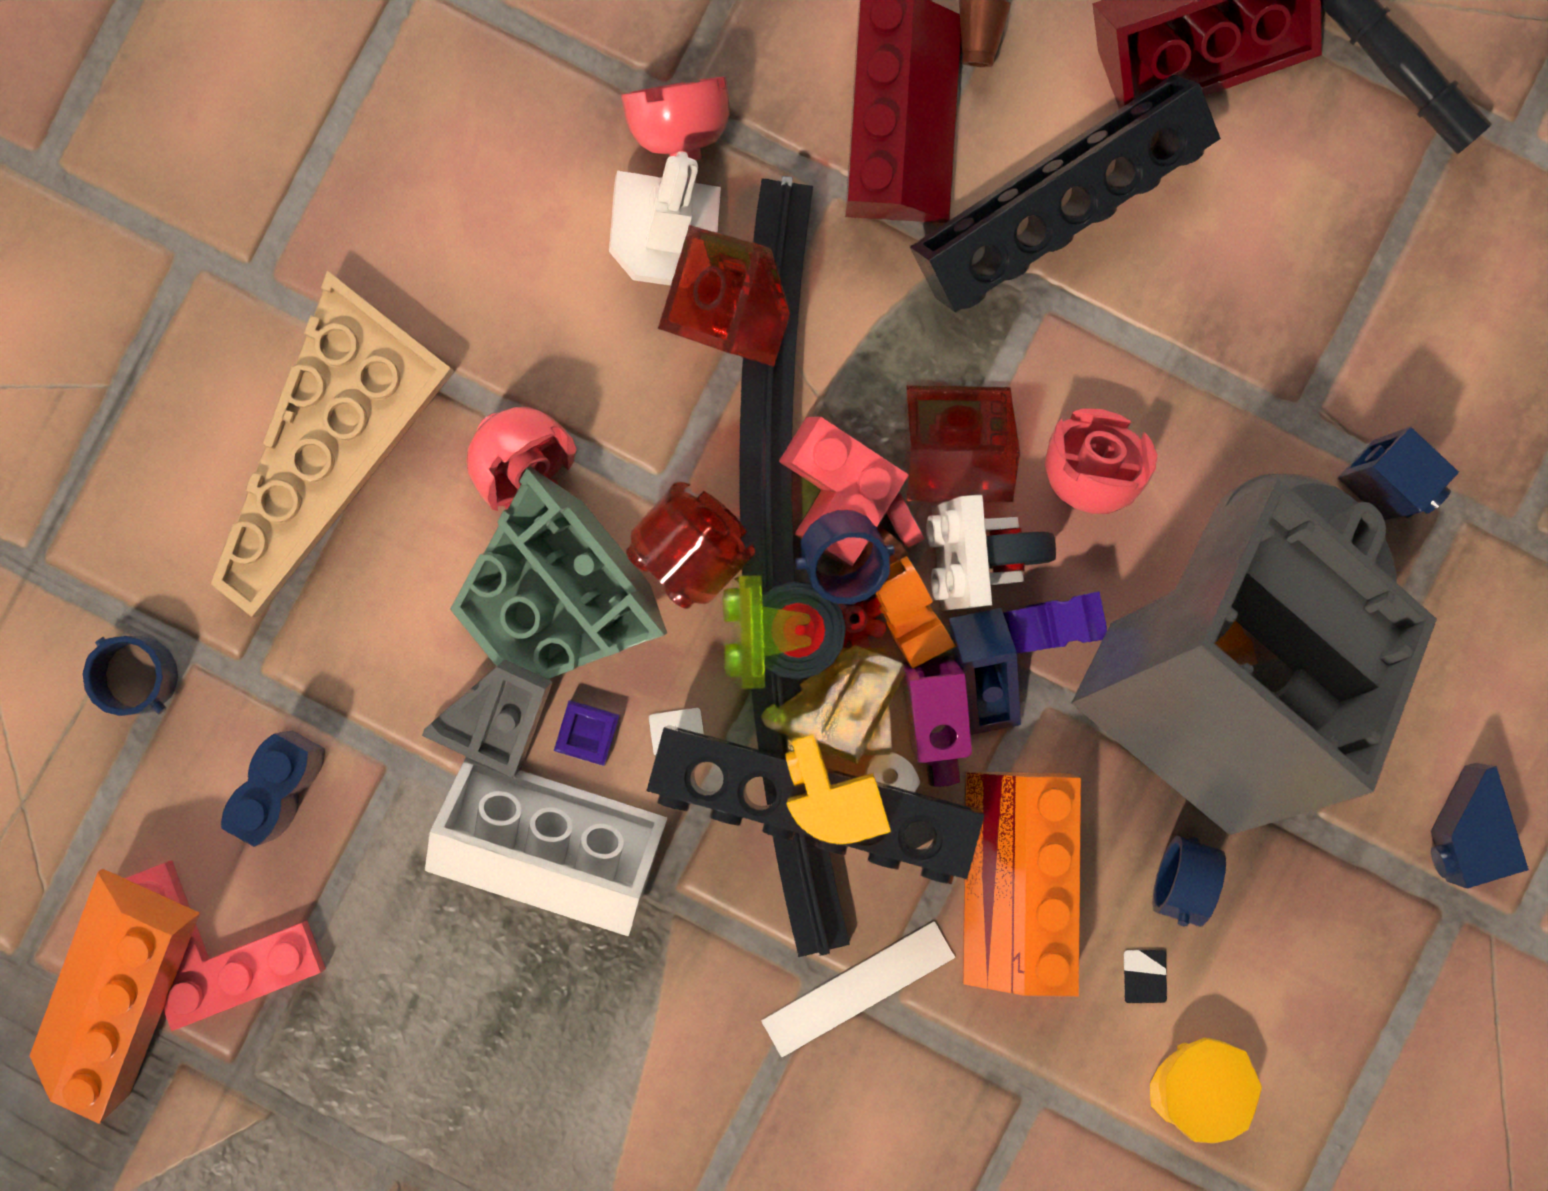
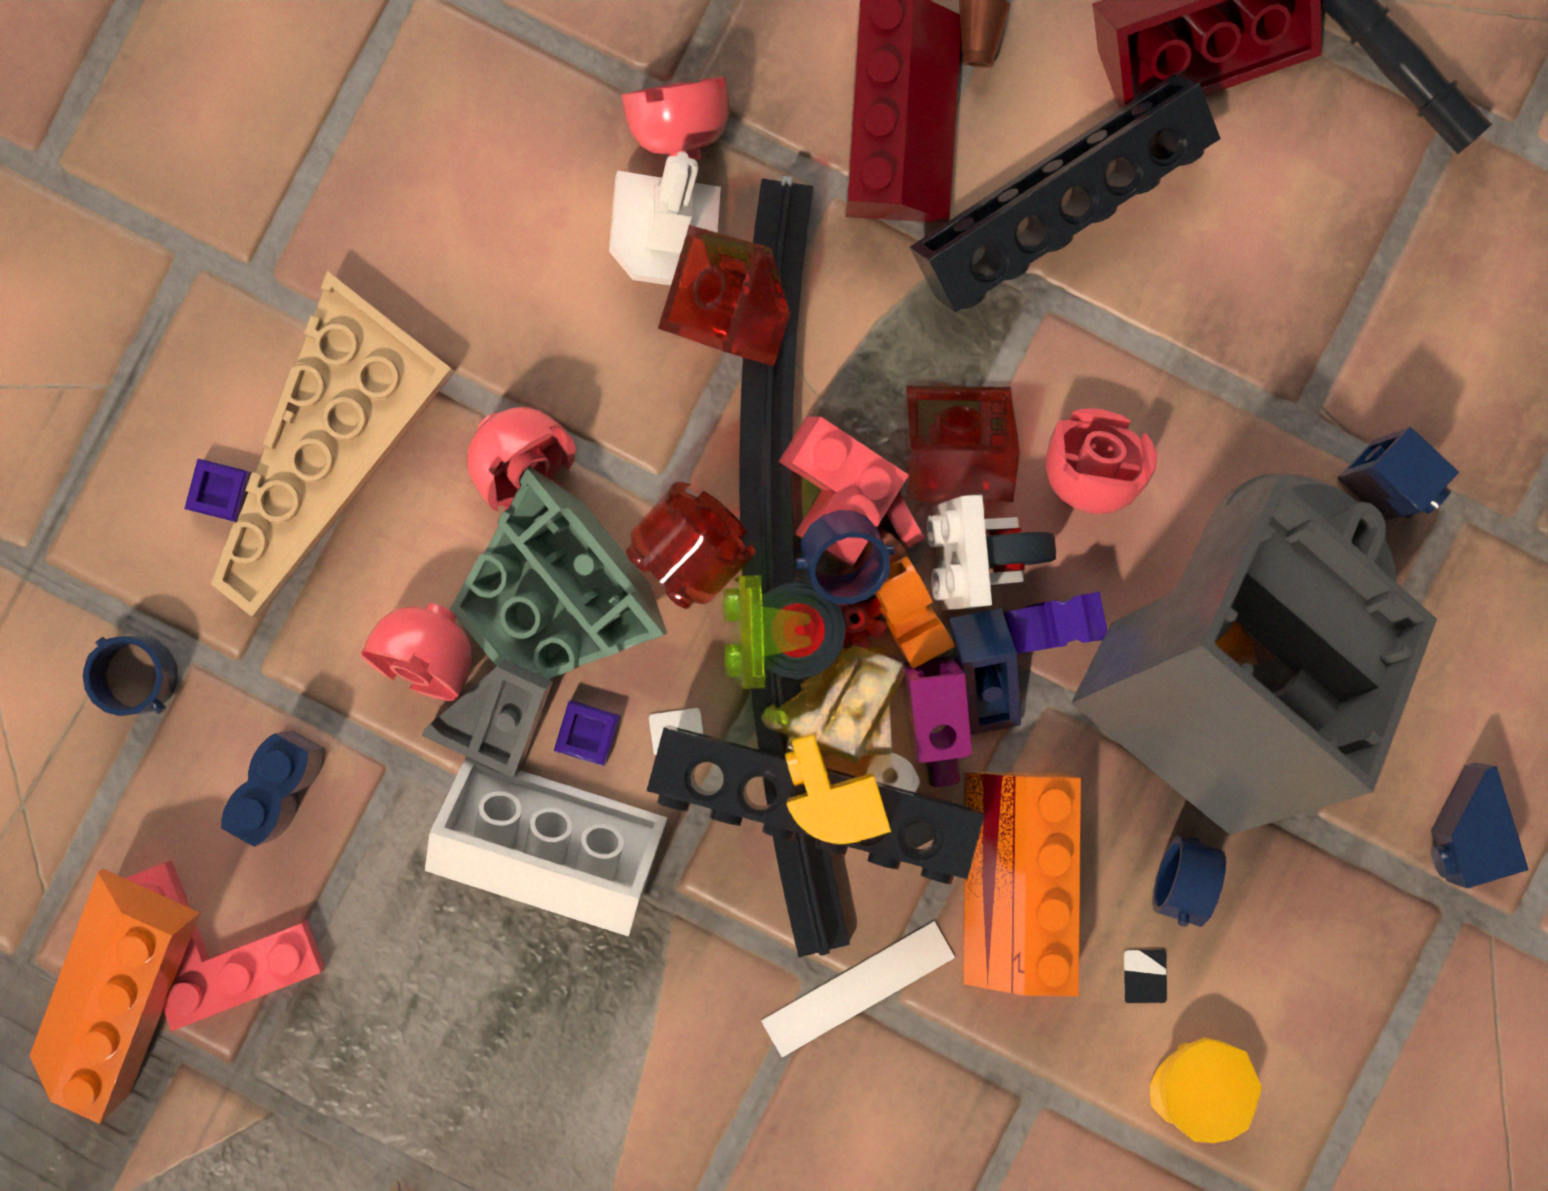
none -> dark purple tile [184,458,252,522]
none -> coral cylinder [361,603,472,701]

